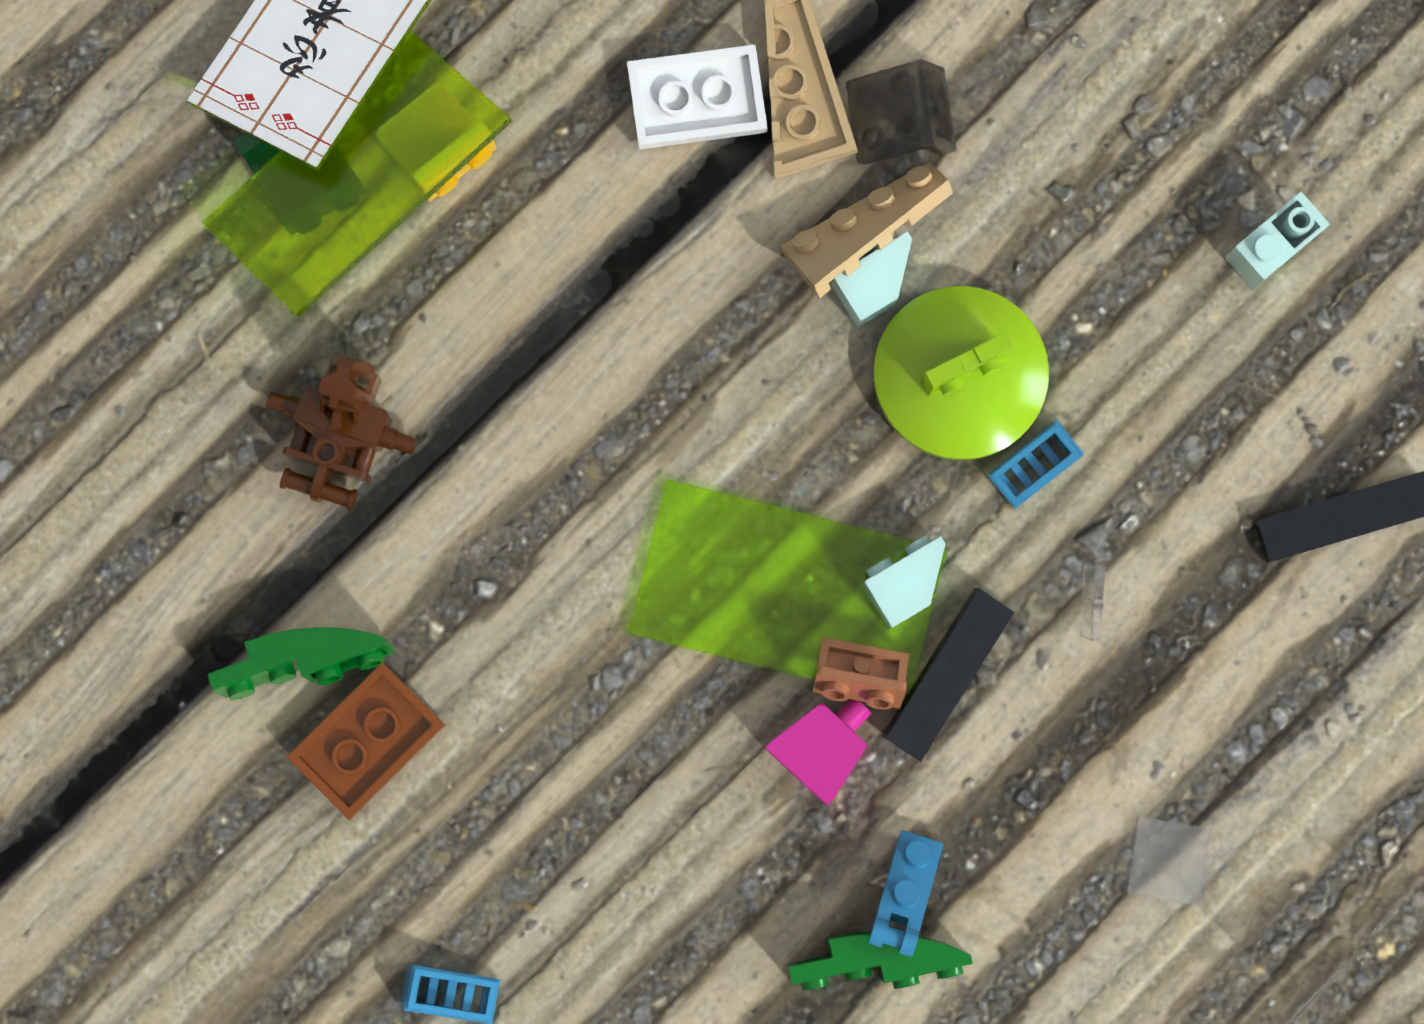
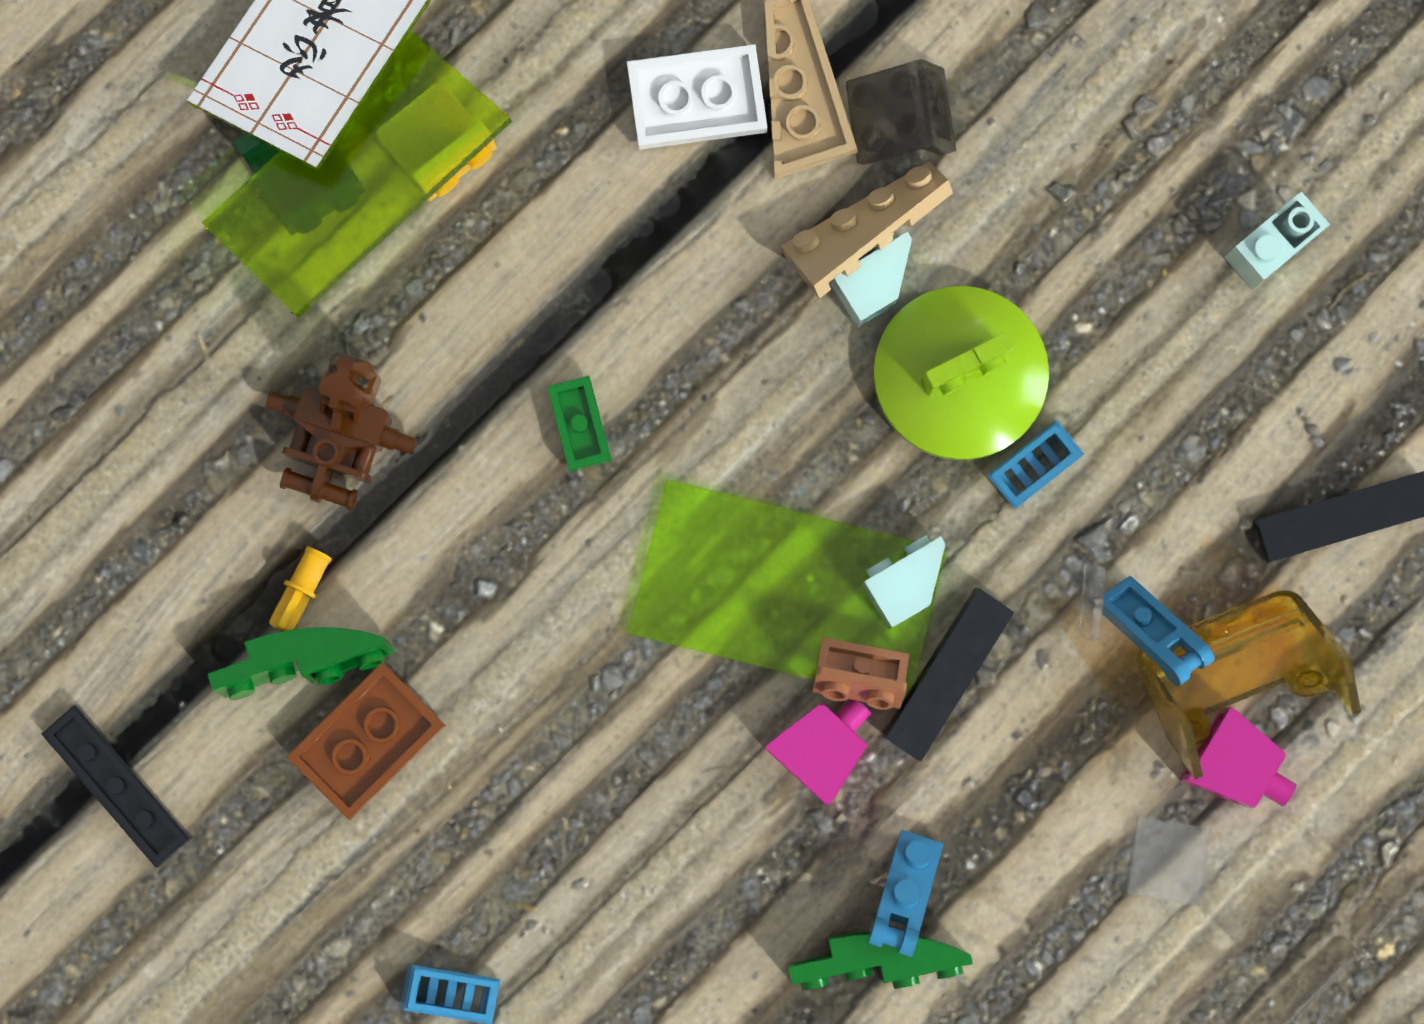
none -> black tile [41,704,193,868]
none -> yellow axle [269,546,332,632]
none -> green plate [547,376,612,473]
none -> dark azure plate [1097,575,1215,686]
none -> clear yellow windscreen [1136,590,1361,780]
none -> dark pink torso [1179,707,1297,808]

